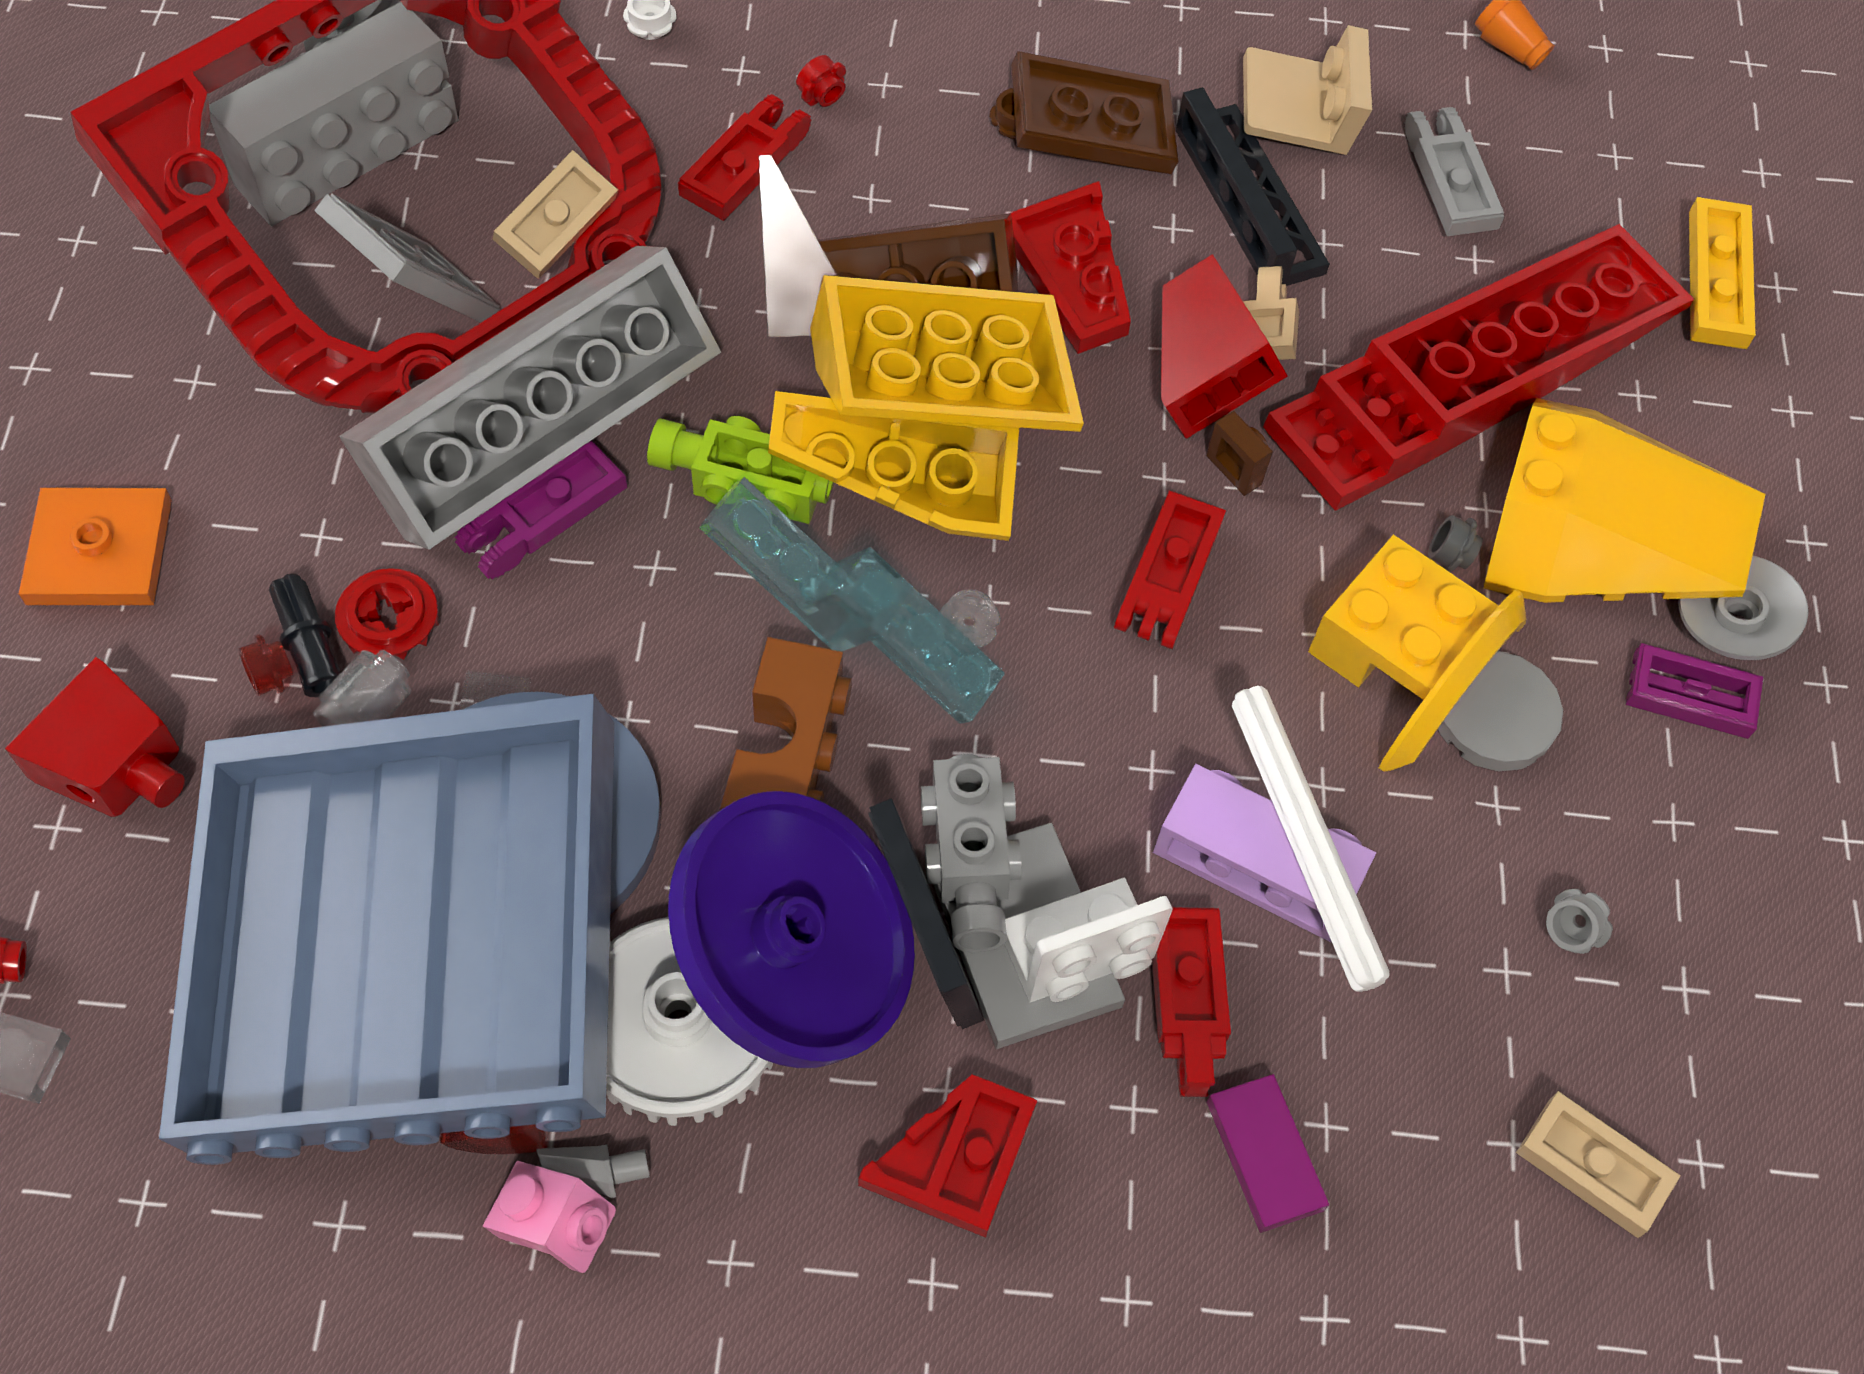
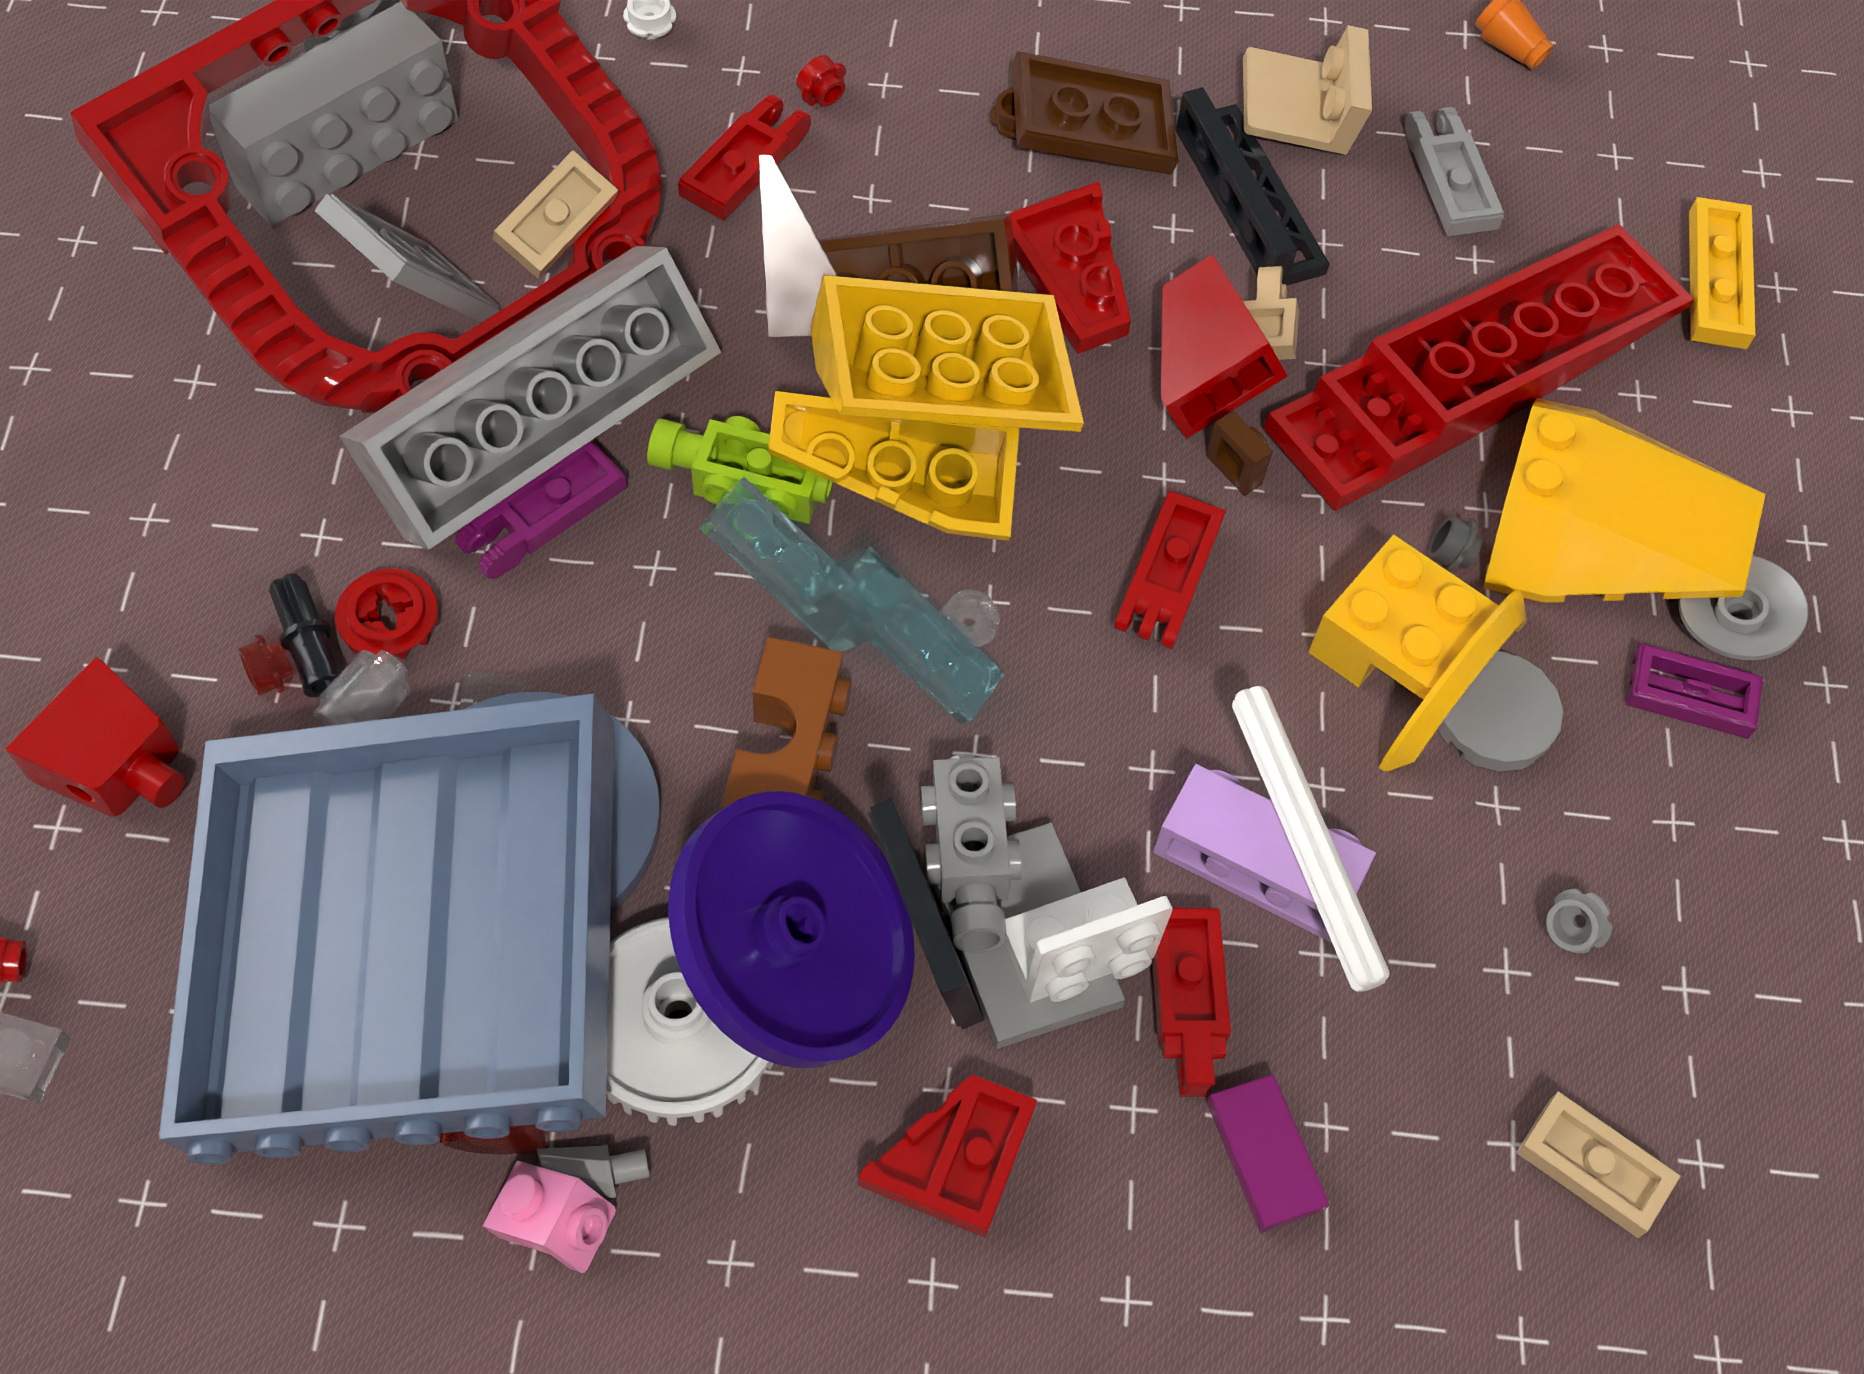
orange plate [19,488,172,605] -> none

